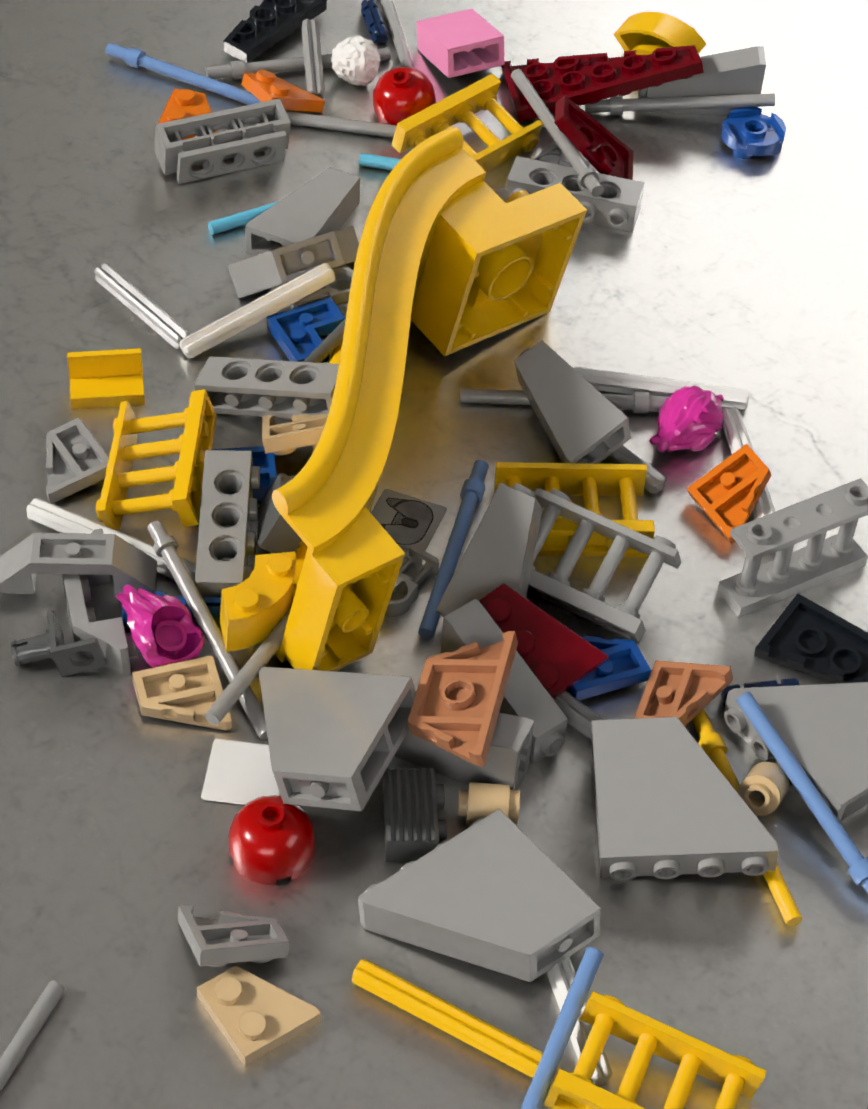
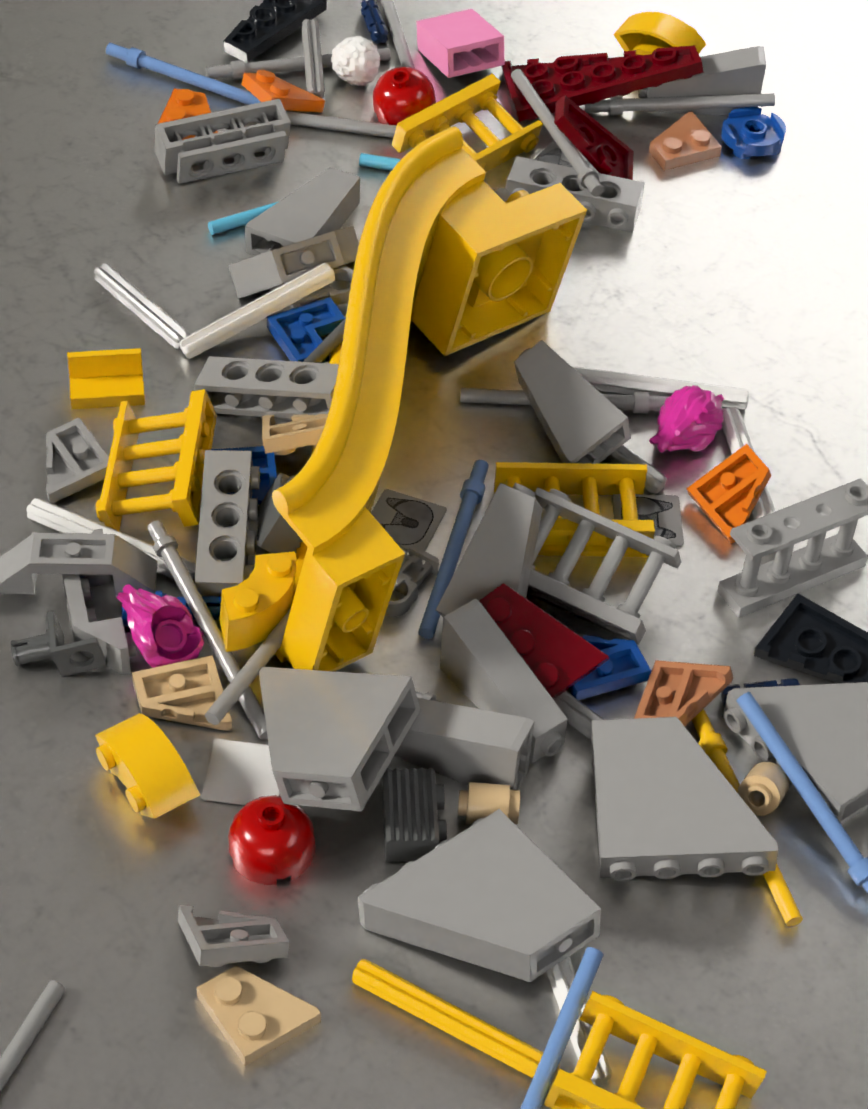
nougat wing [407,631,518,767] -> none
none -> yellow brick [95,713,200,819]
none -> sticker [612,494,684,546]
none -> nougat wing [649,111,722,171]

